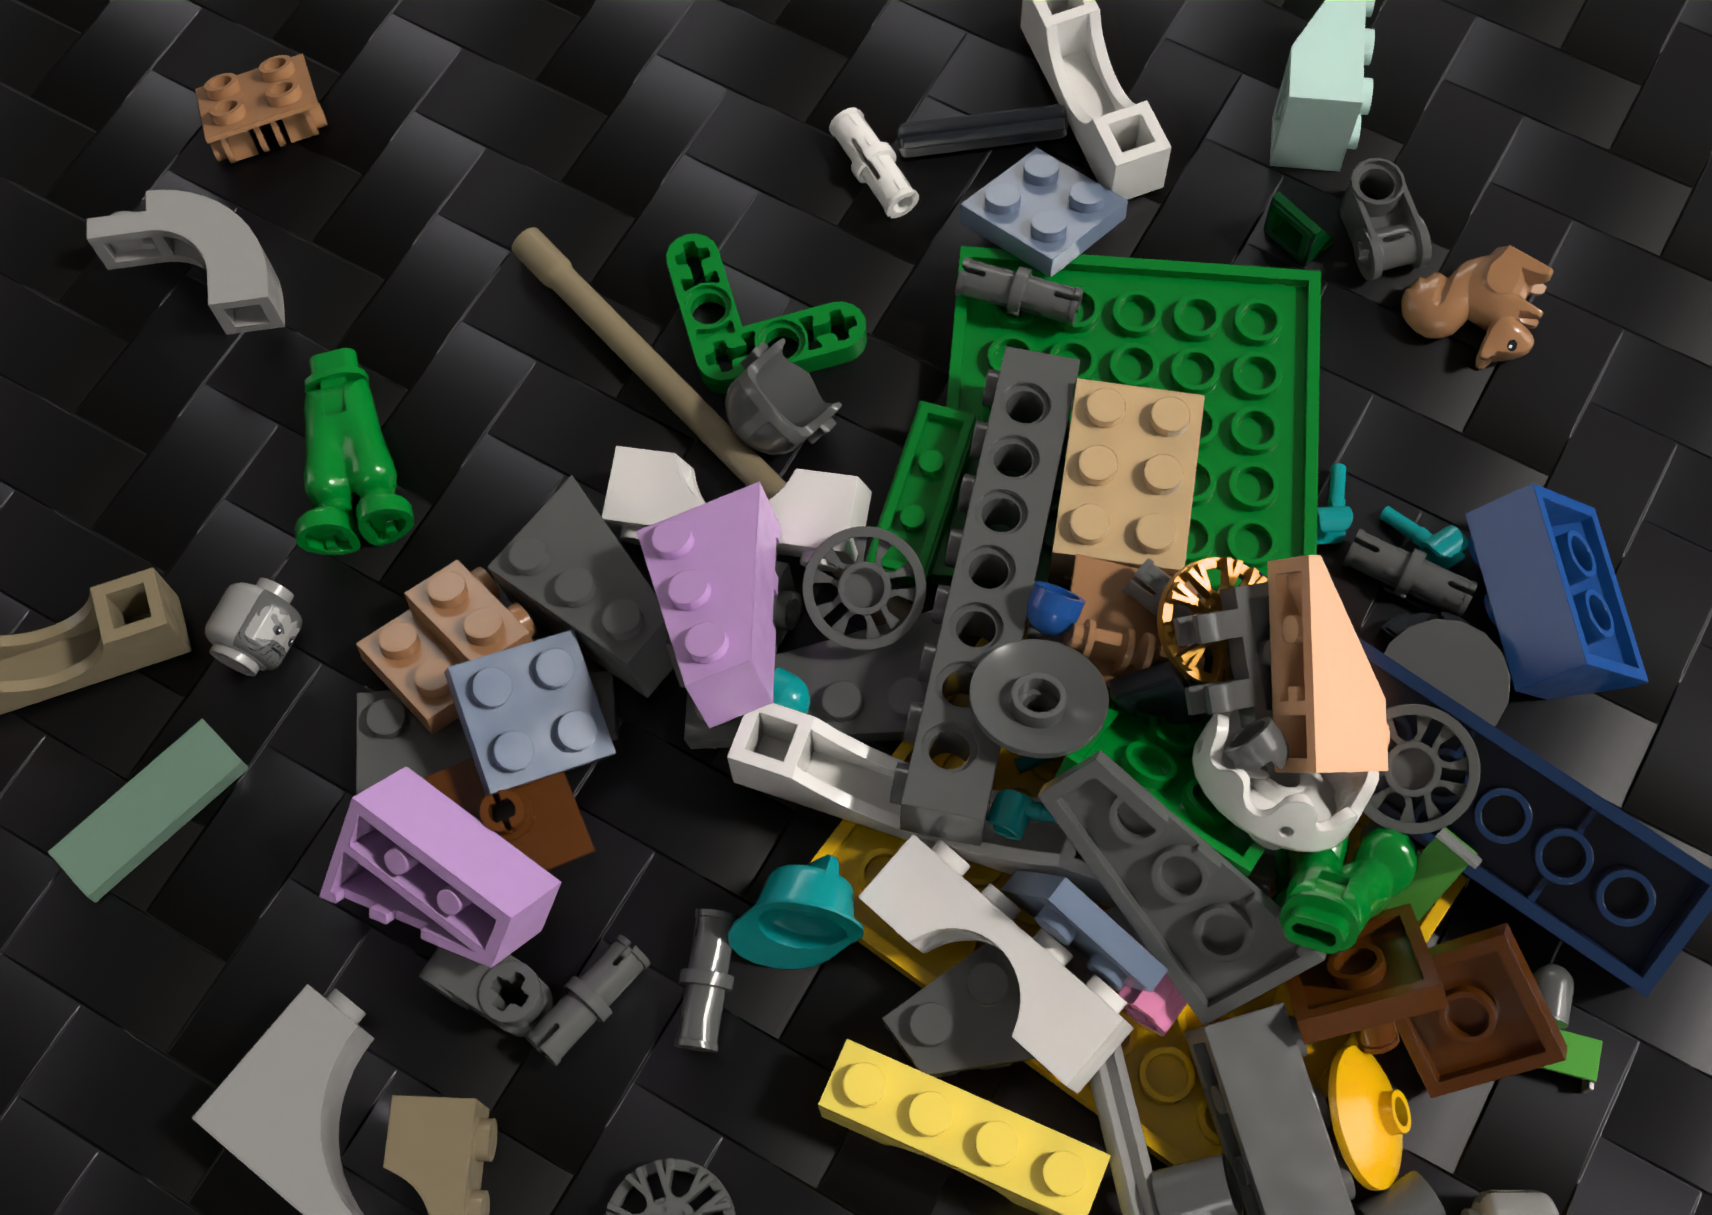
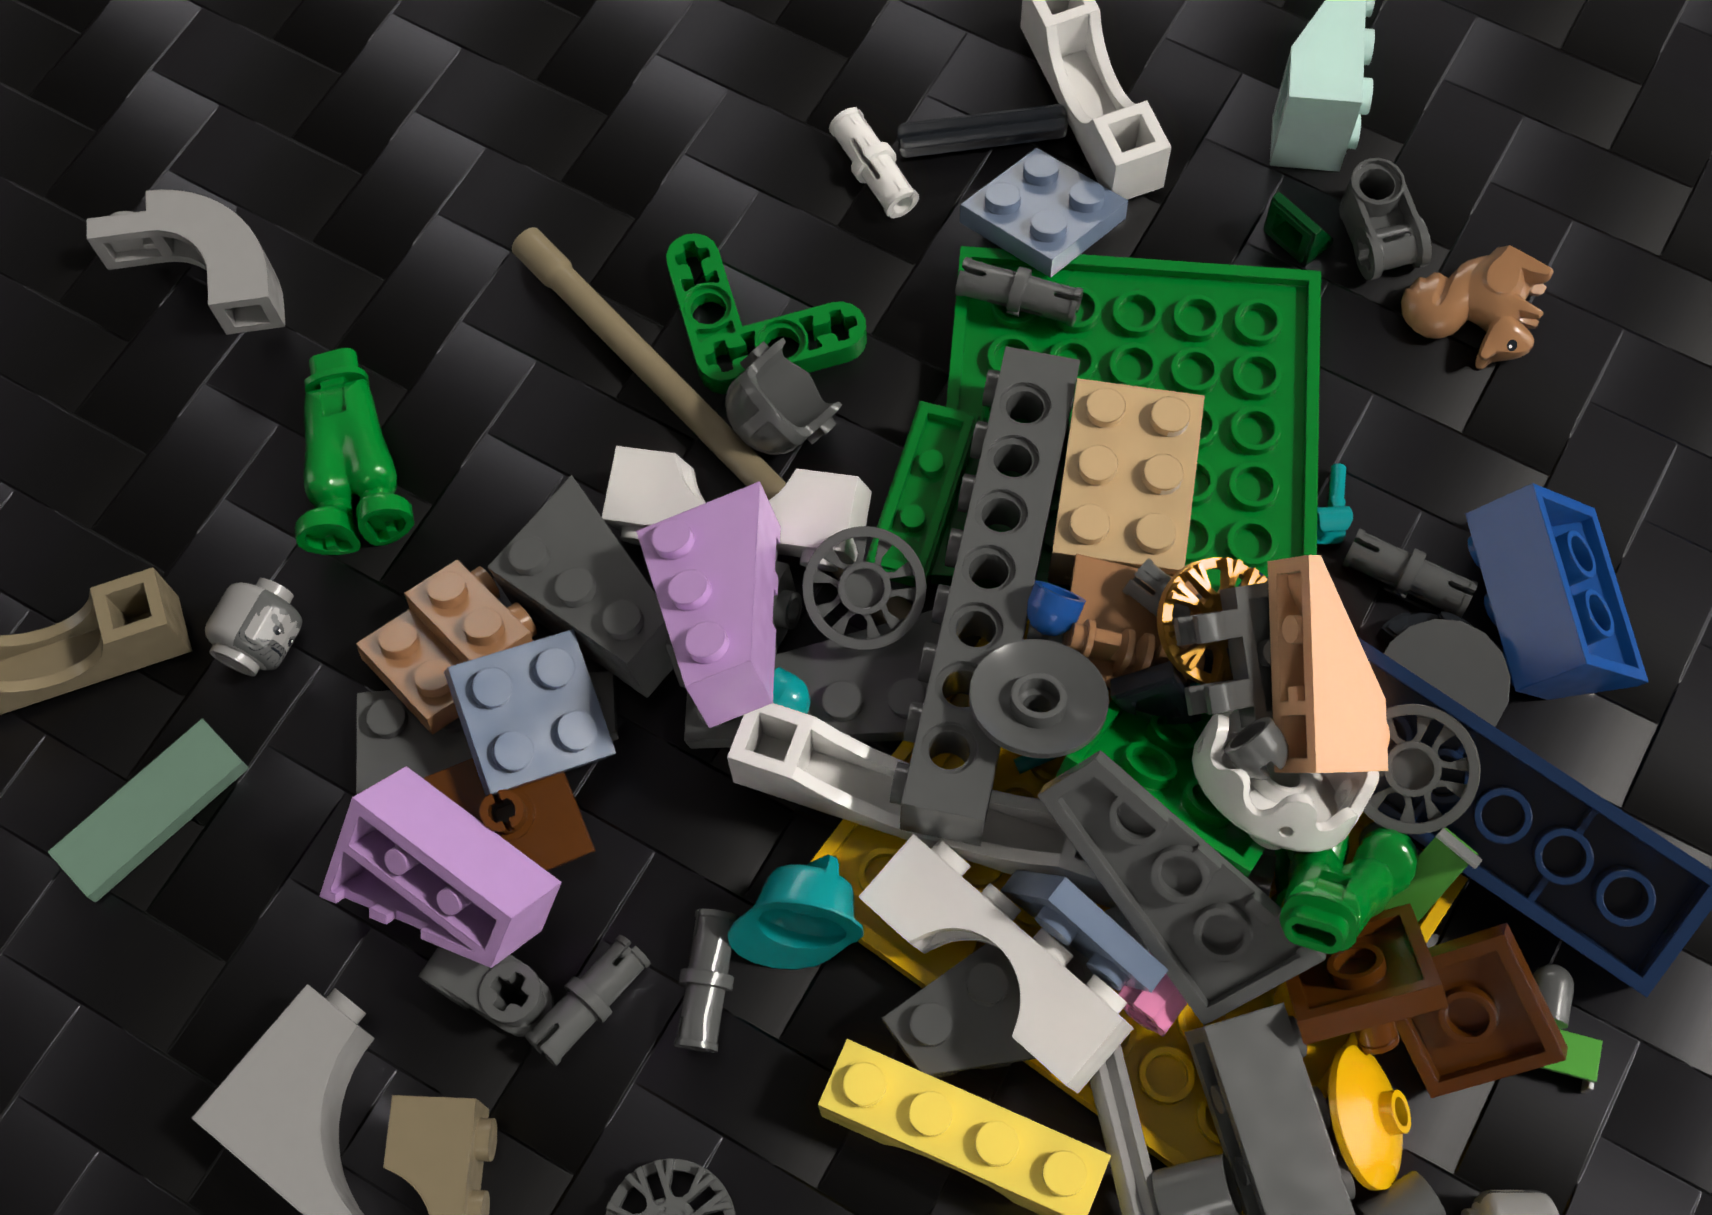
medium nougat hinge [195,53,328,164] -> none
teal hand [986,789,1057,840] -> none
teal hand [1379,506,1469,569] -> none

